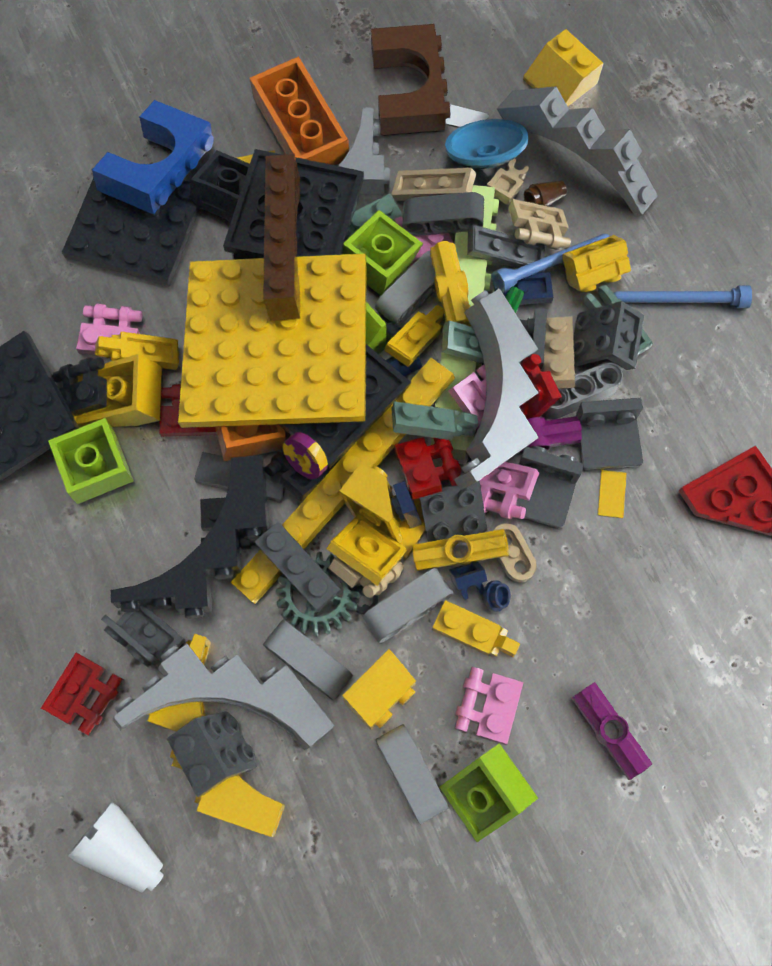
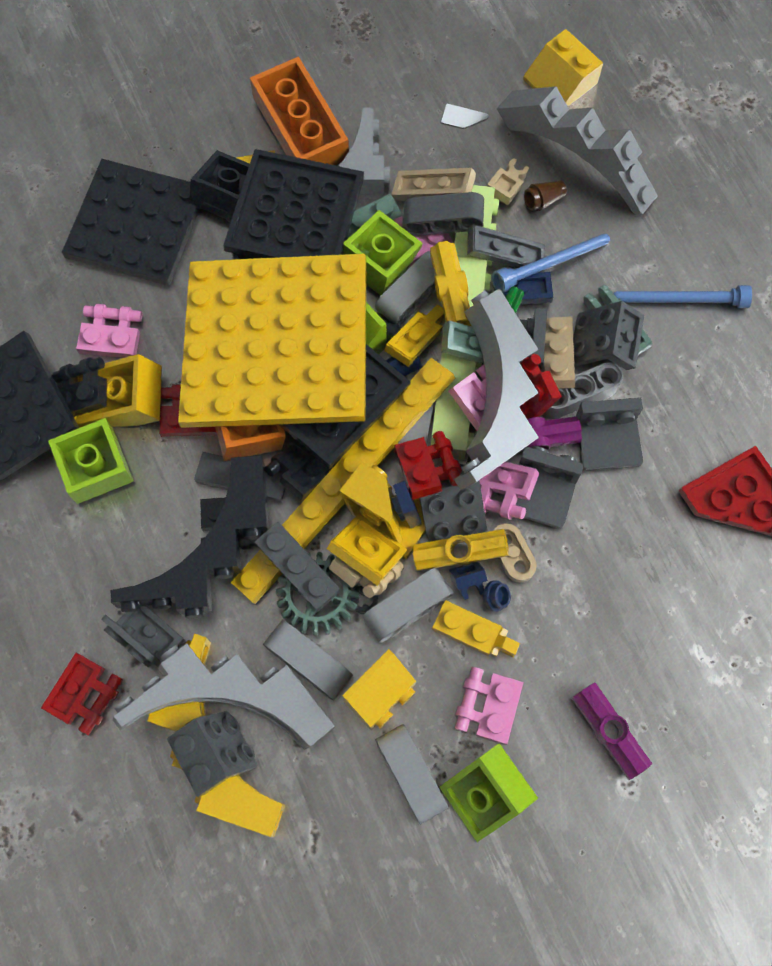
white cone [68,802,164,893] -> none
blue arch [92,100,214,214] -> none
yellow hinge [95,331,179,370] -> none
reddish brown arch [263,153,300,321] -> none
piece [283,432,328,479] -> none
reddish brown arch [371,24,451,135] -> none
sand green hinge [391,401,478,440] -> none
dark azure dish [445,119,528,169] -> none
tan plate [508,199,571,250] -> none
yellow brick [562,235,631,292] -> none
yellow sticker [598,470,627,518] -> none

